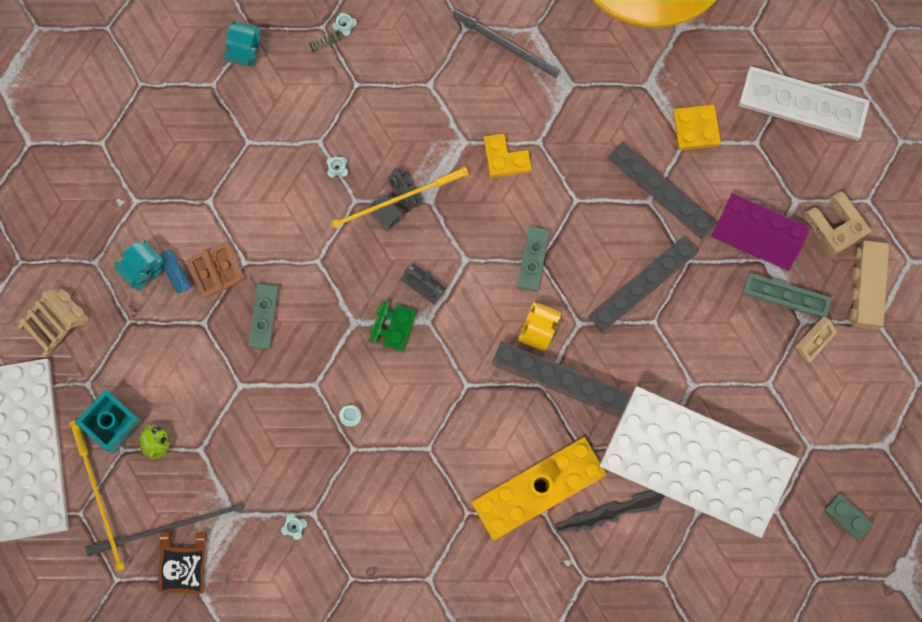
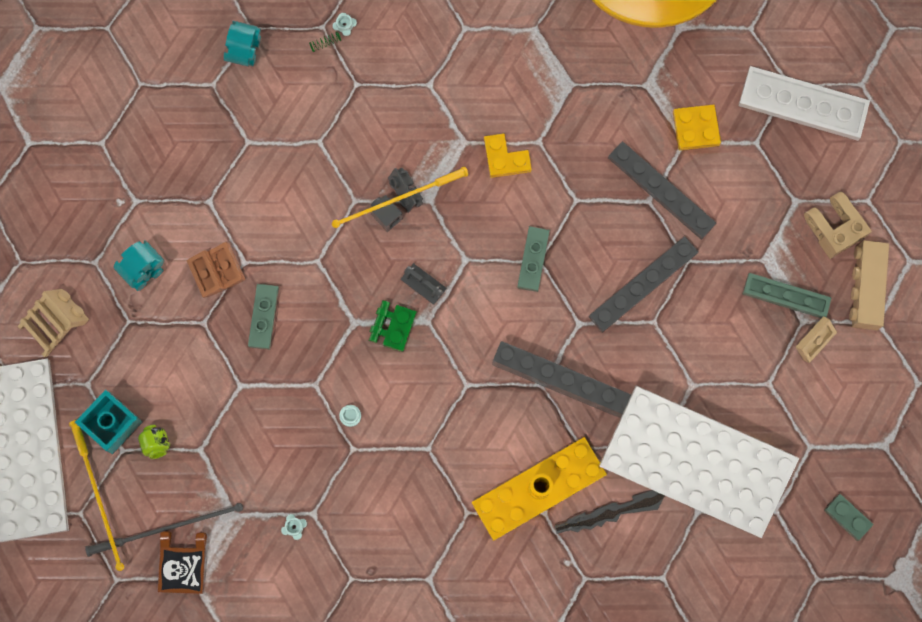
dark azure piece [160,250,191,294] -> none
light aqua plate [327,157,348,178] -> none
dark grey bar [452,10,560,78] -> none
yellow brick [518,302,562,352] -> none
magenta slope [711,193,810,271] -> none

